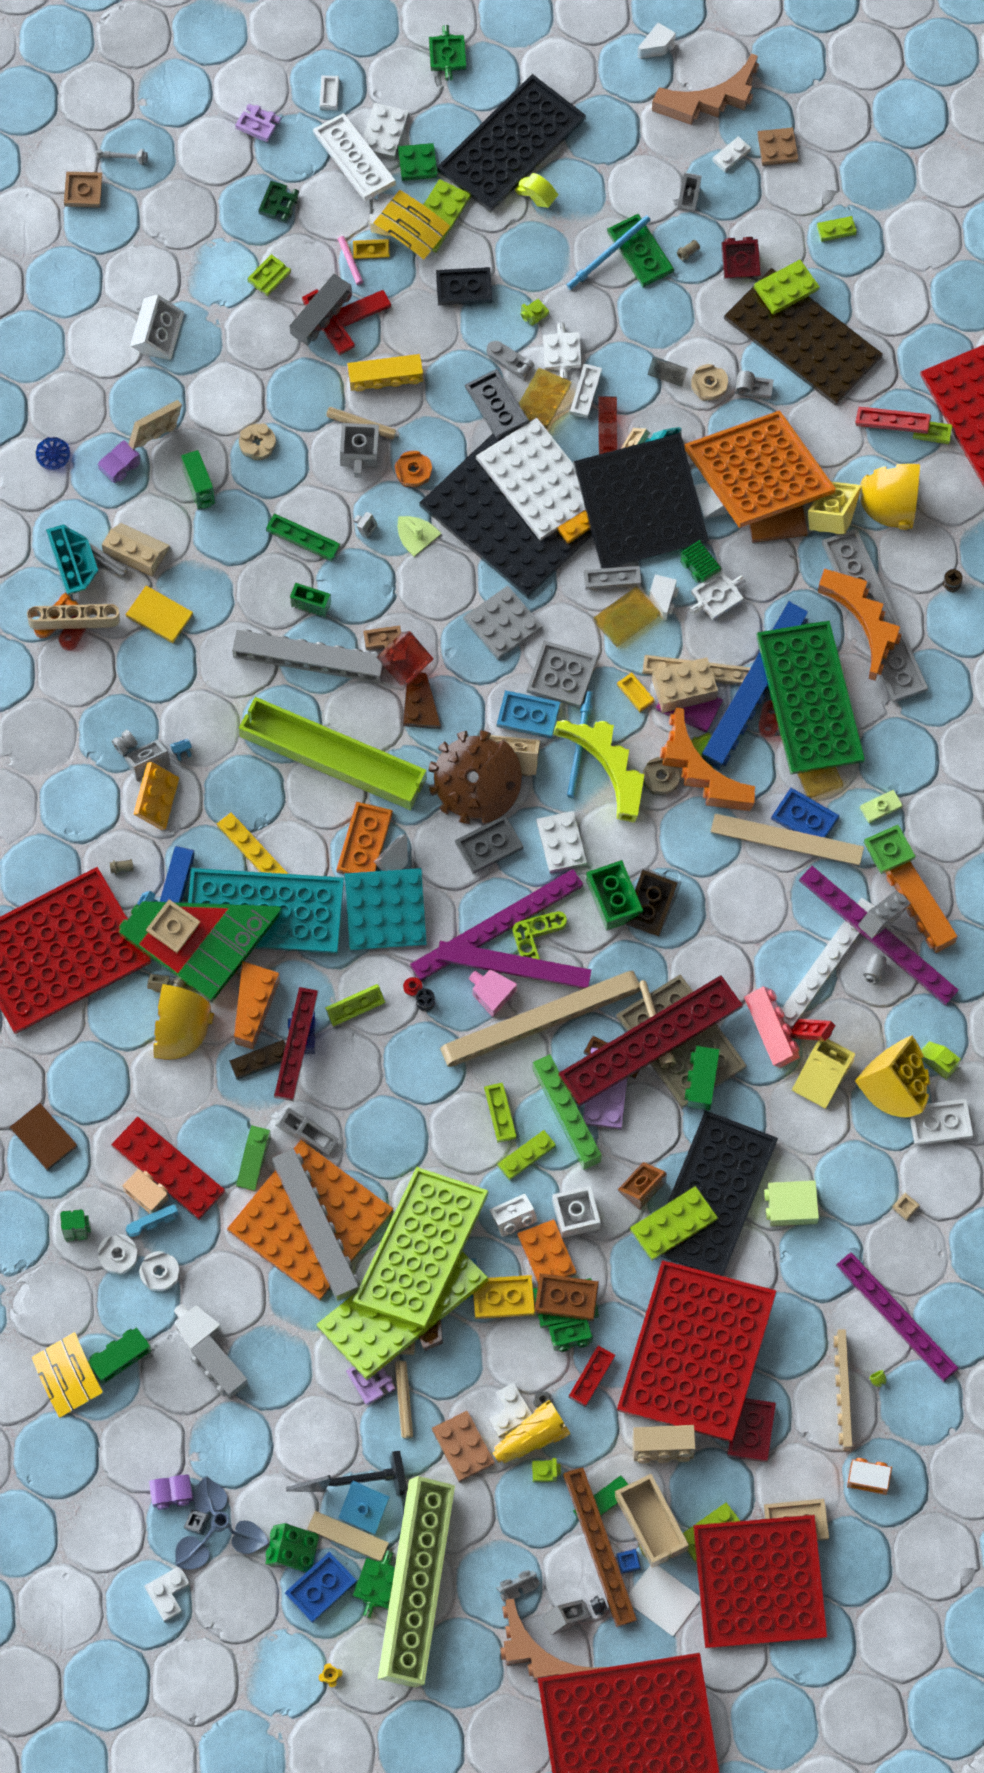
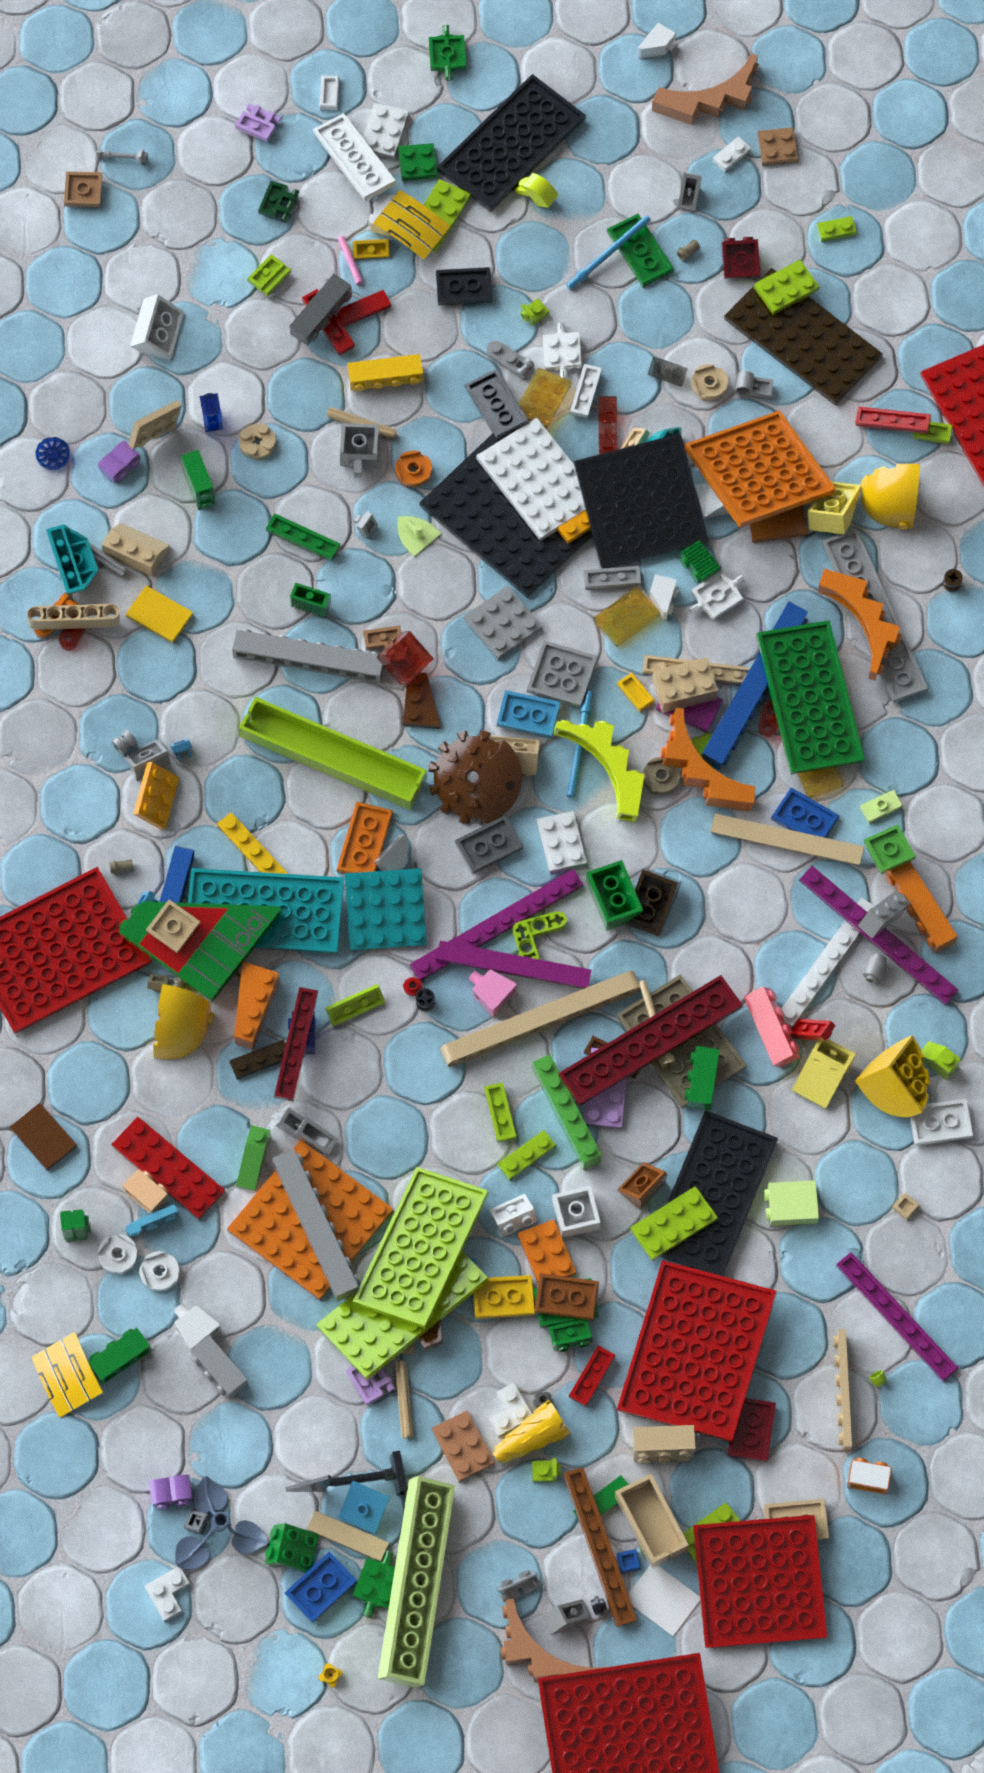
none -> clear blue brick [199,393,223,432]

